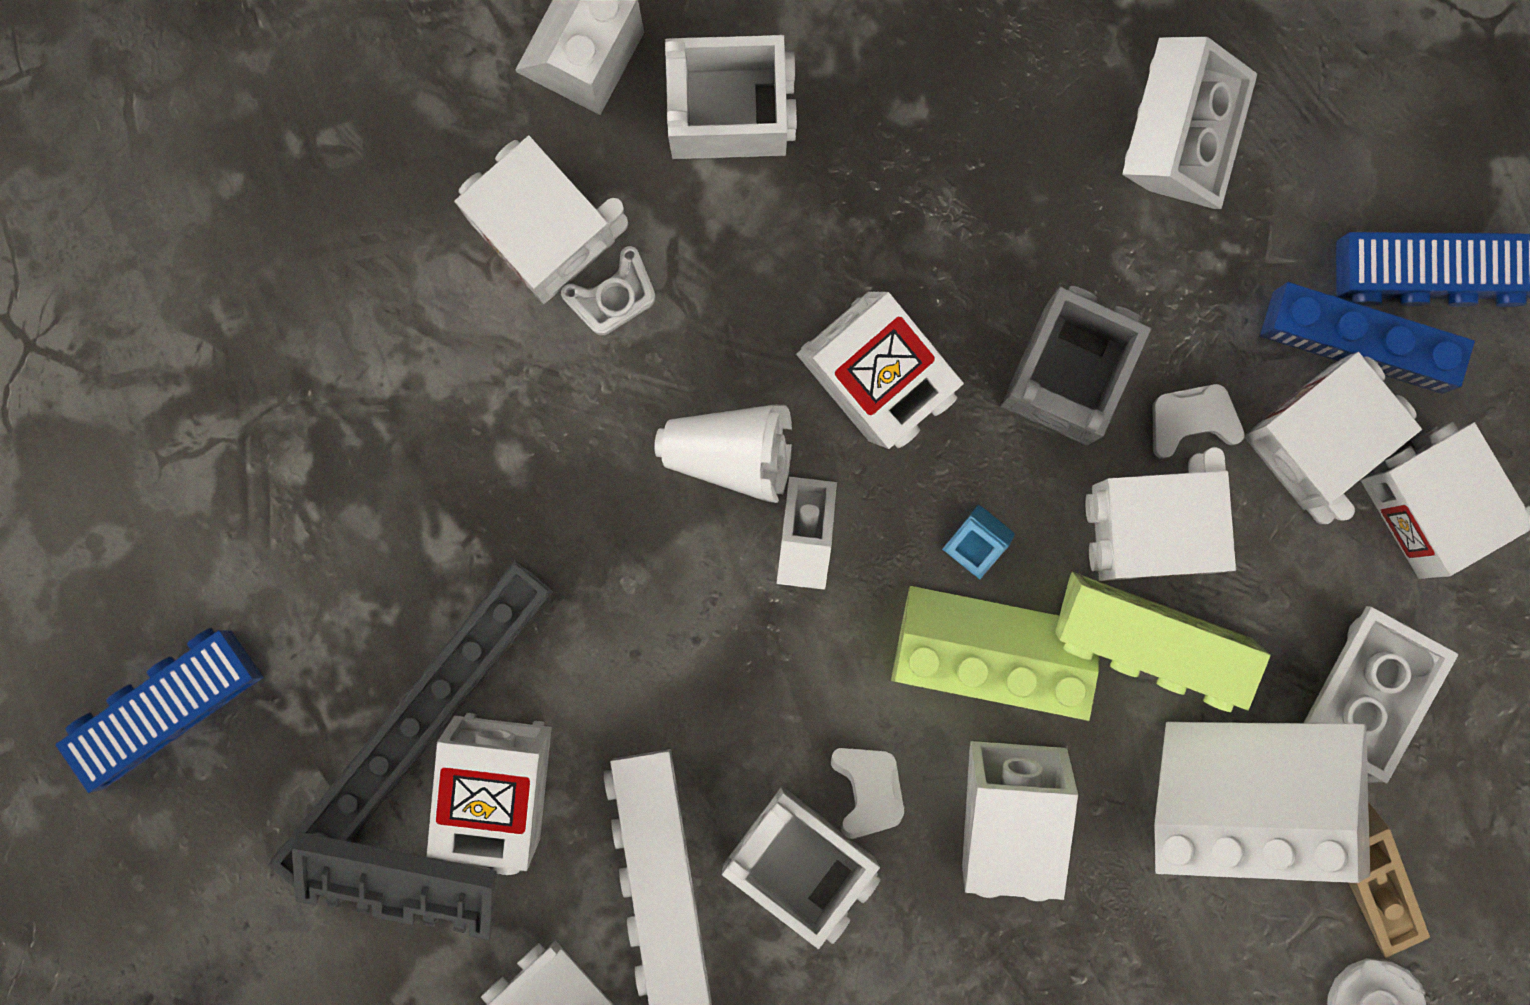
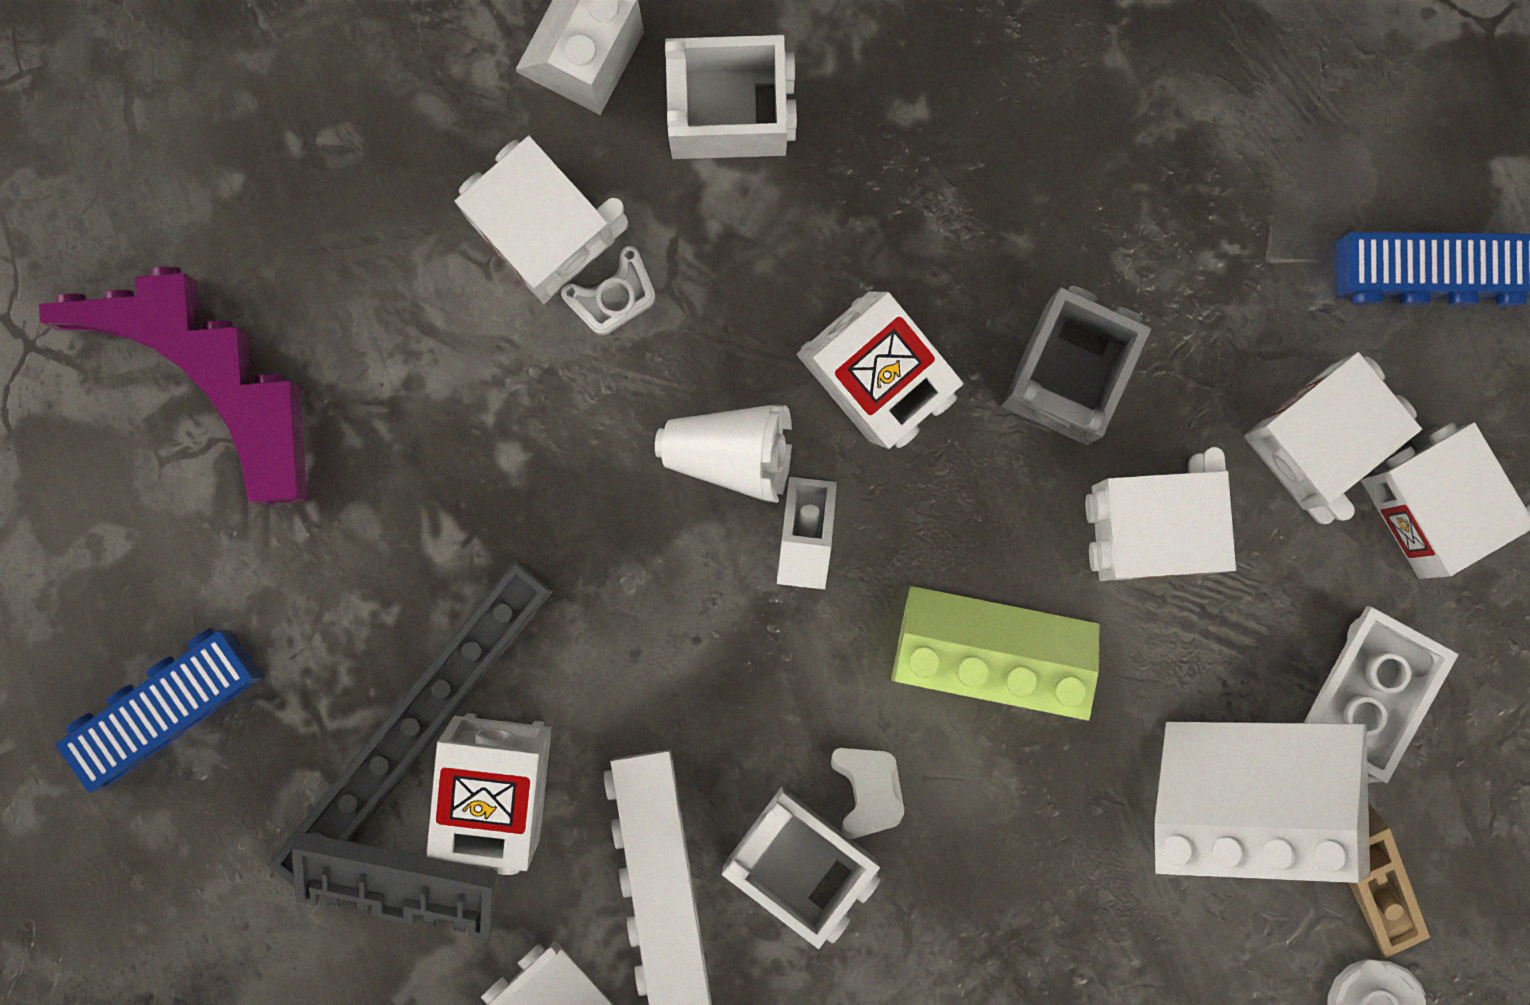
dark azure slope [942,505,1015,579] -> none
white slope [962,741,1078,901] -> none
yellowish green slope [1055,571,1271,712] -> none
white slope [1122,37,1257,209] -> none
white piece [1152,384,1244,459] -> none
blue brick [1259,282,1475,394] -> none
none -> magenta arch [39,267,308,505]

